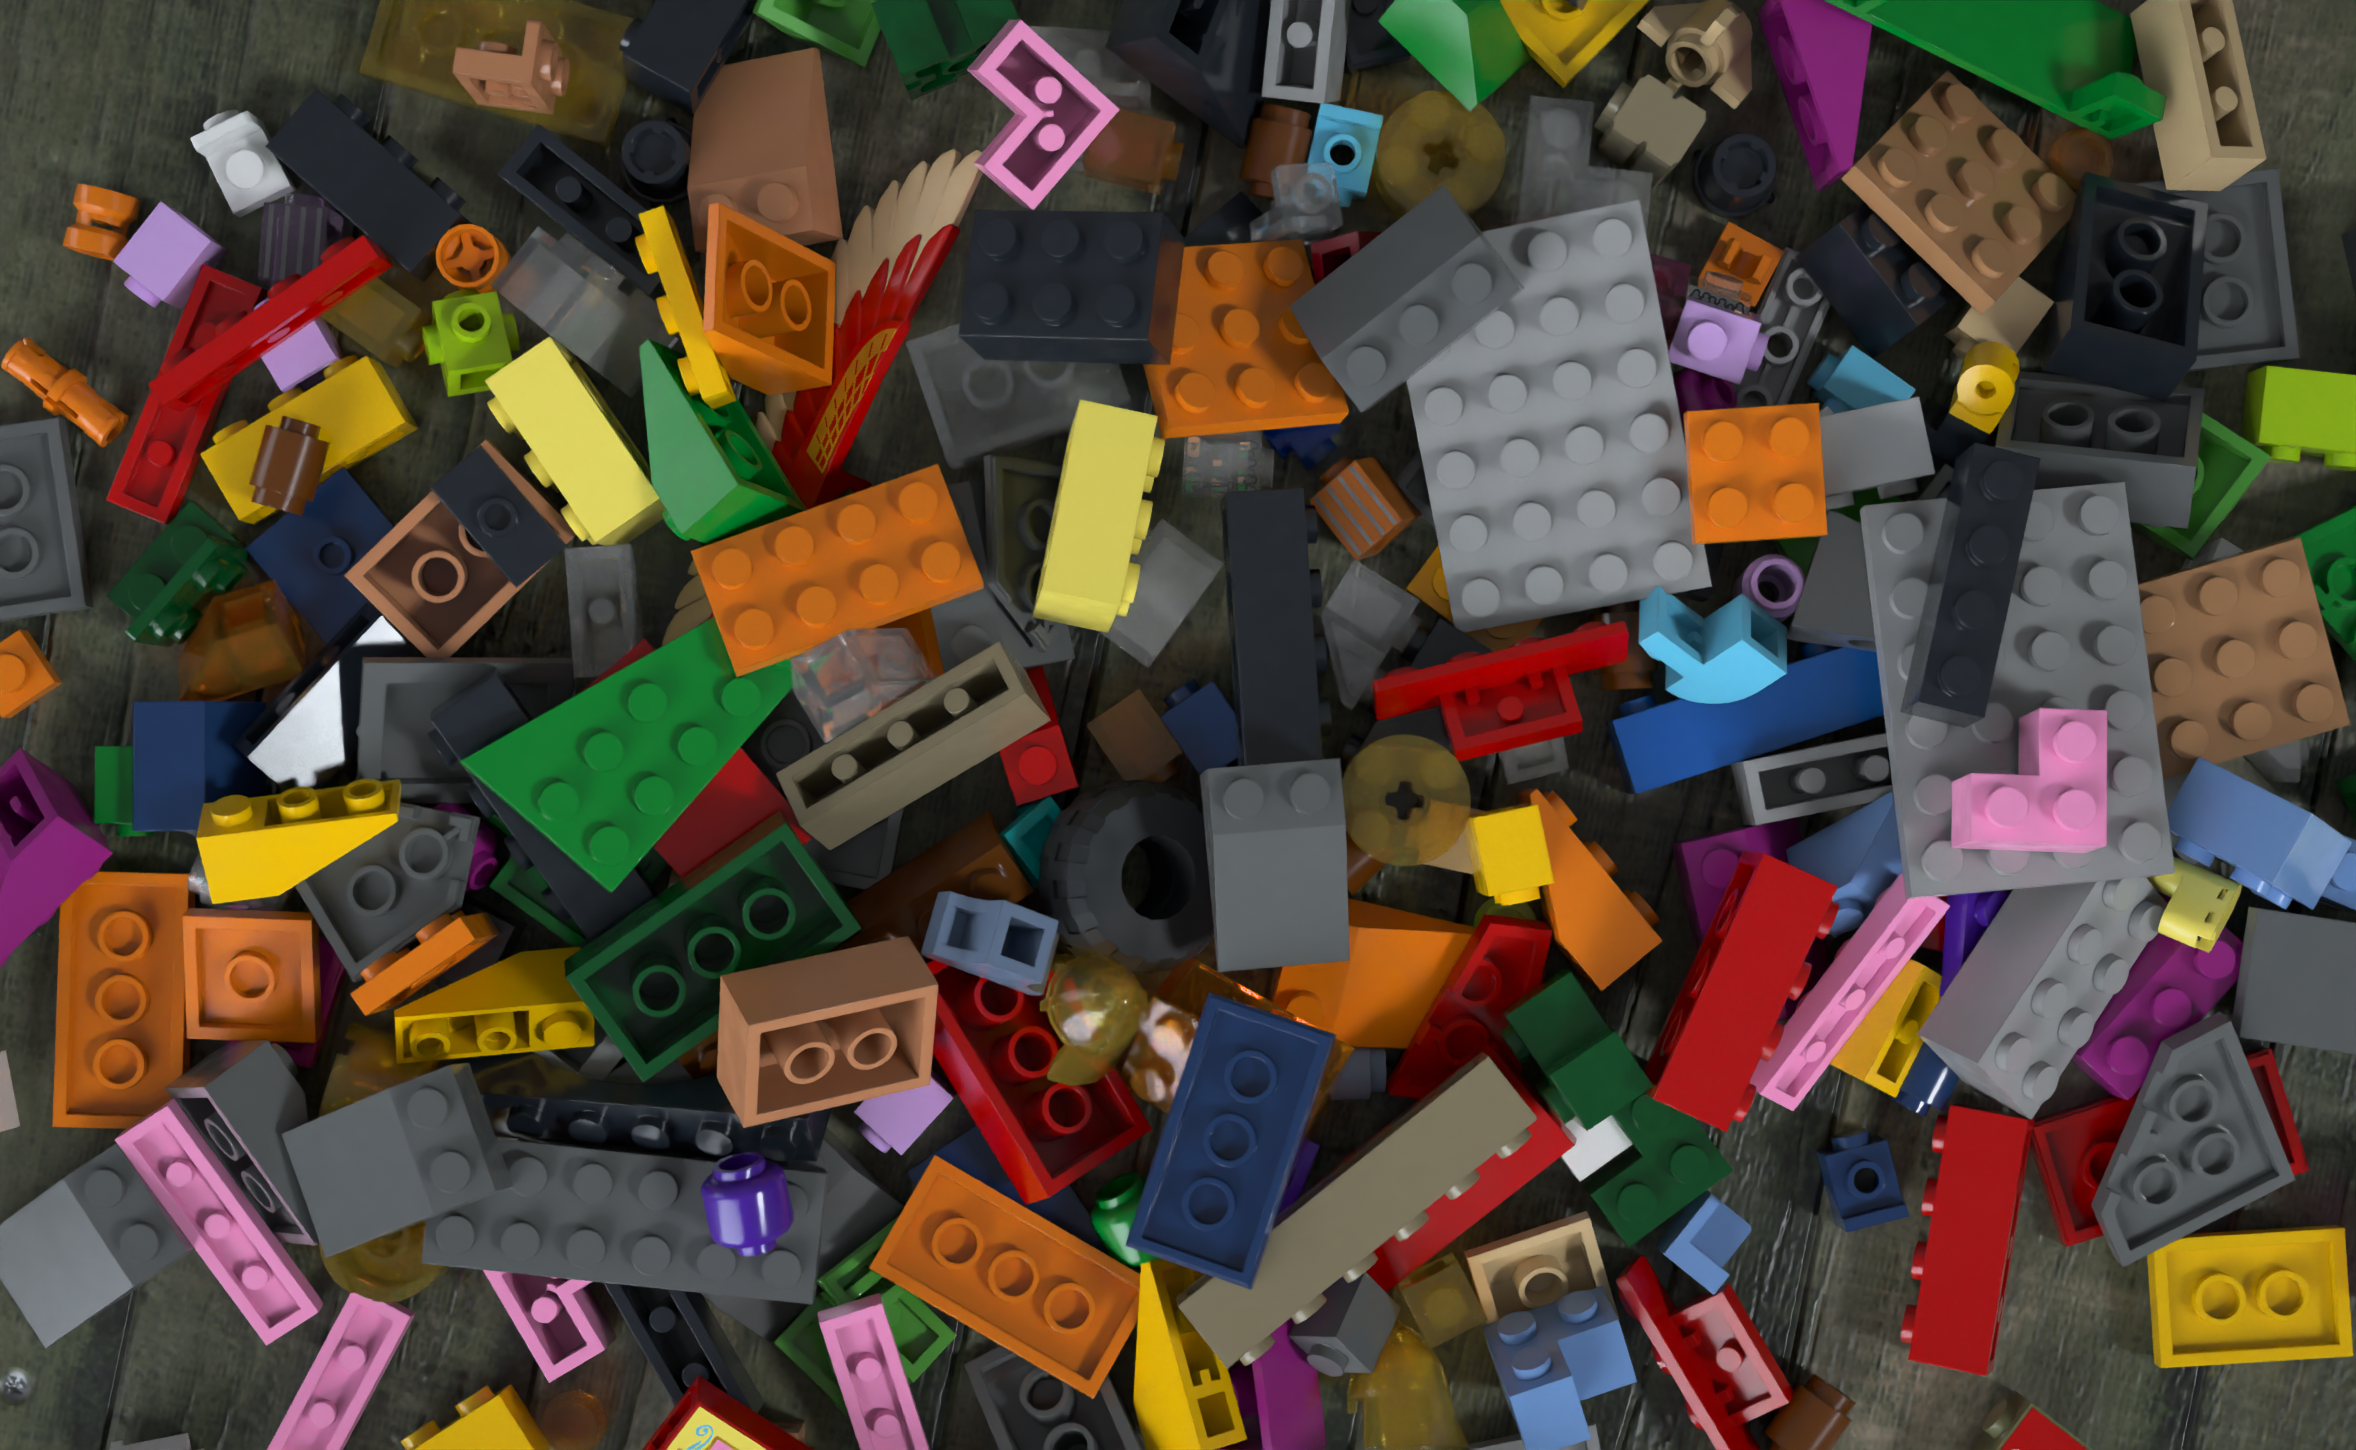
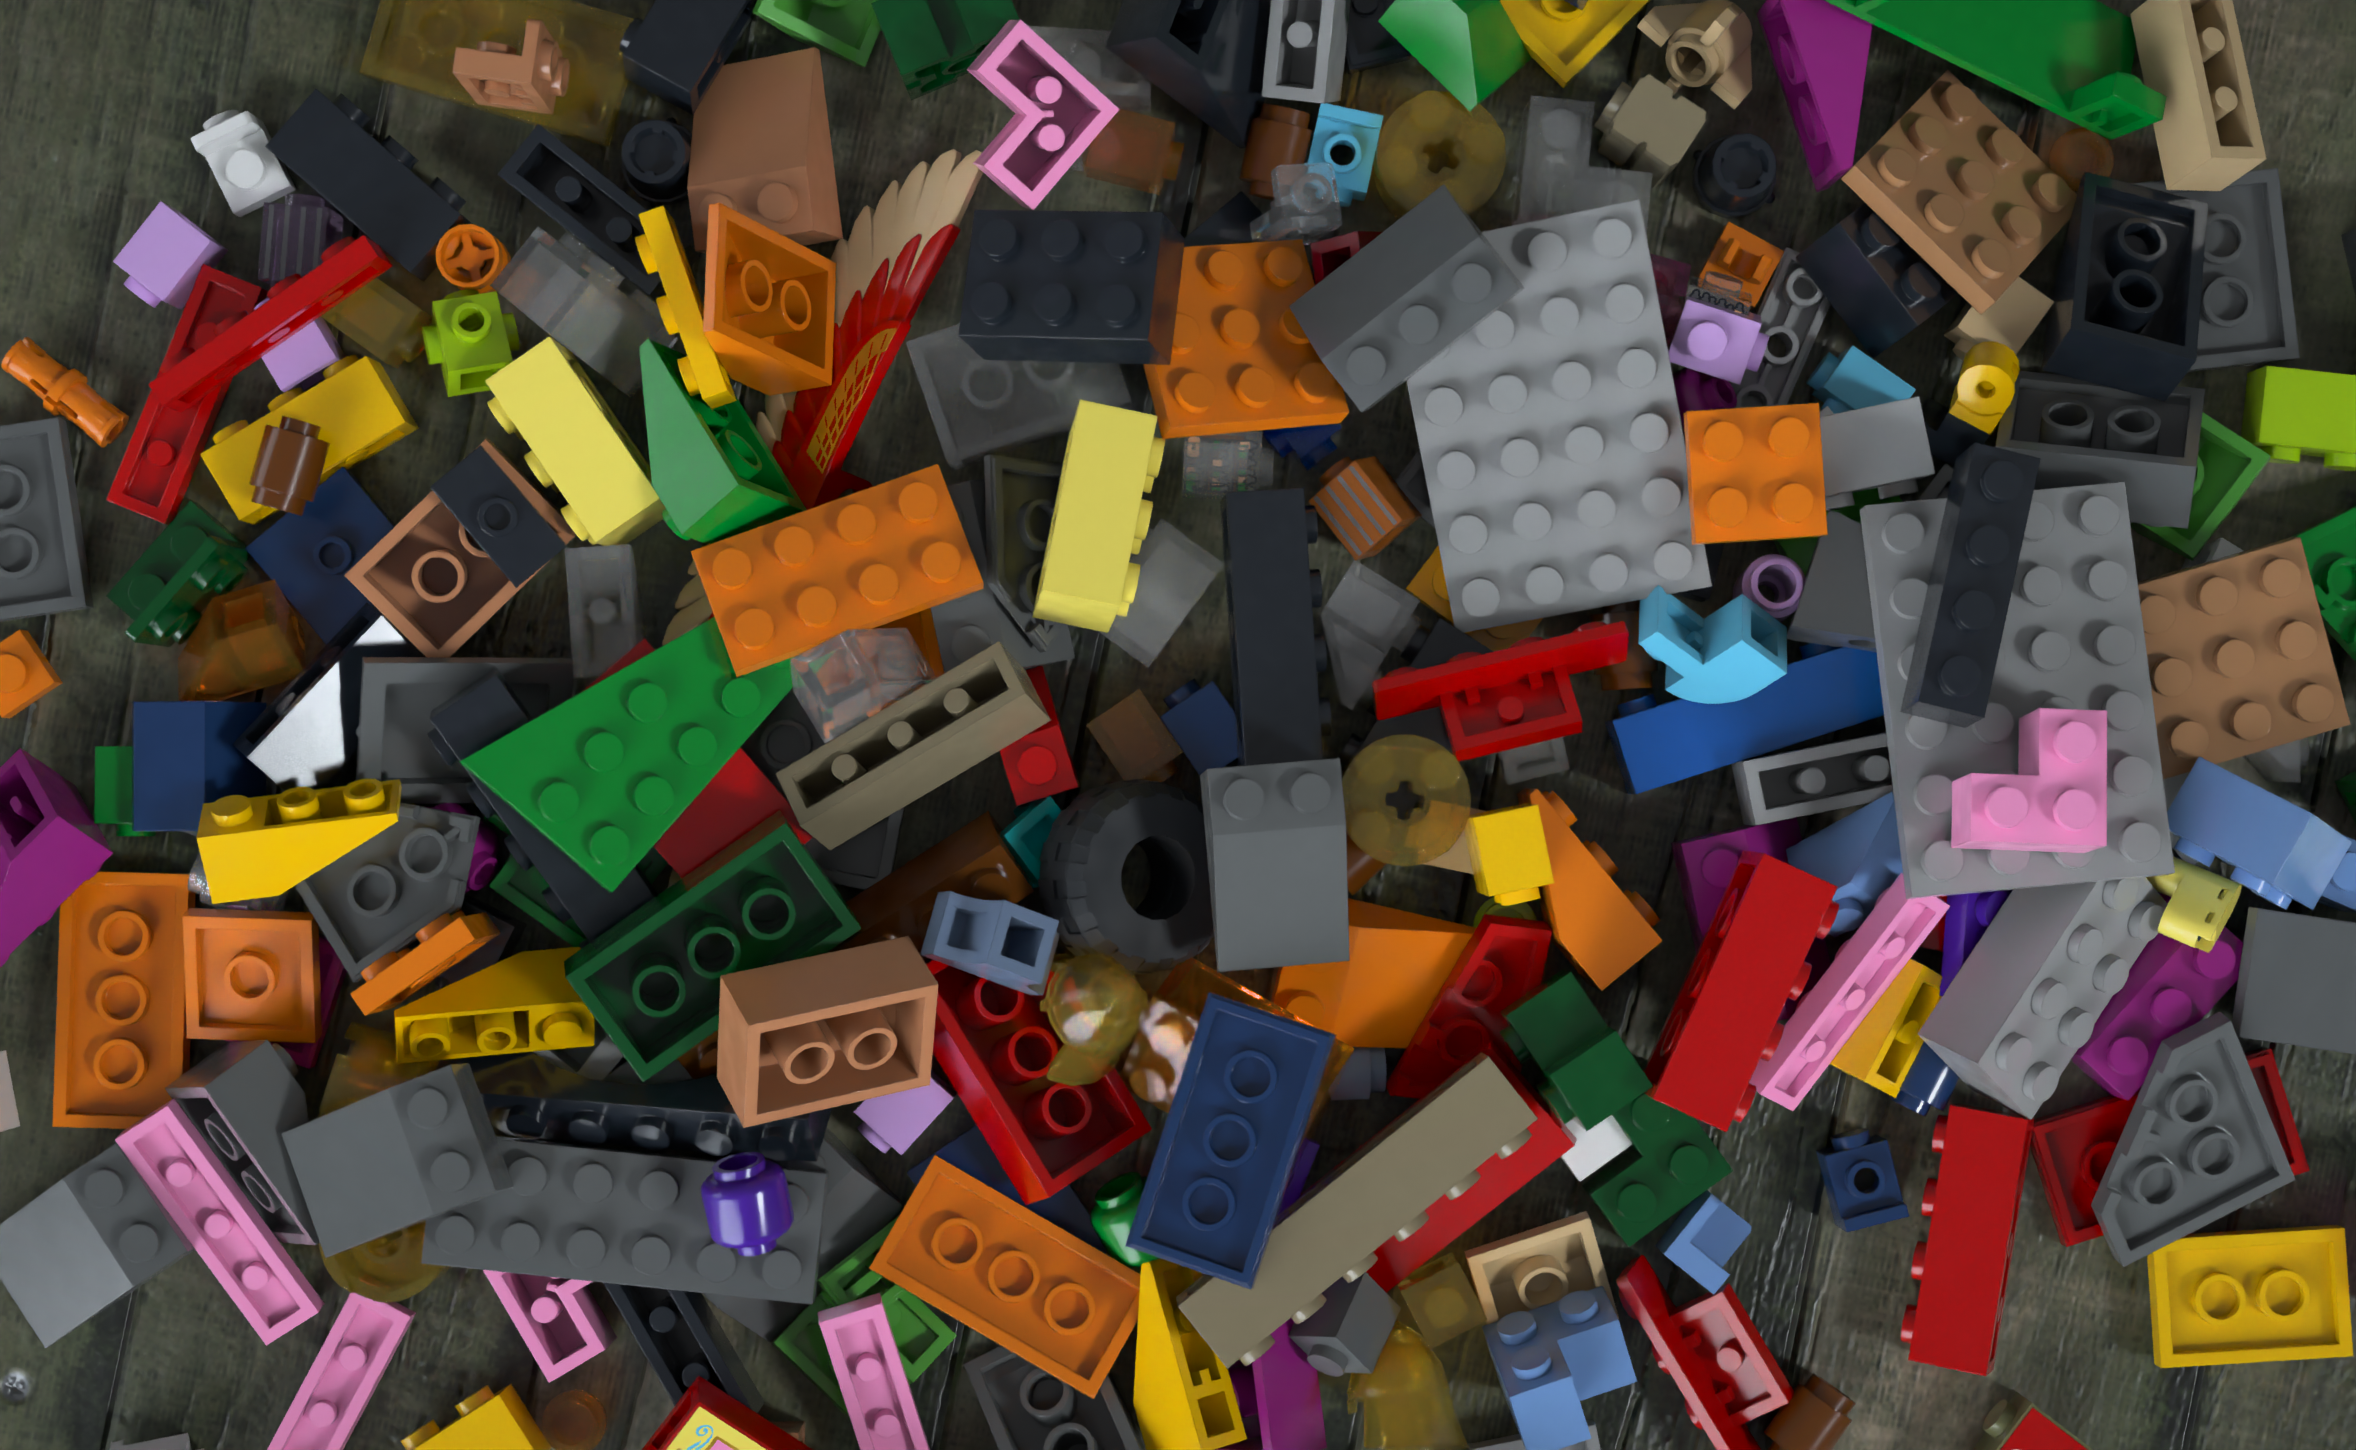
orange wheel [62,184,142,261] -> none

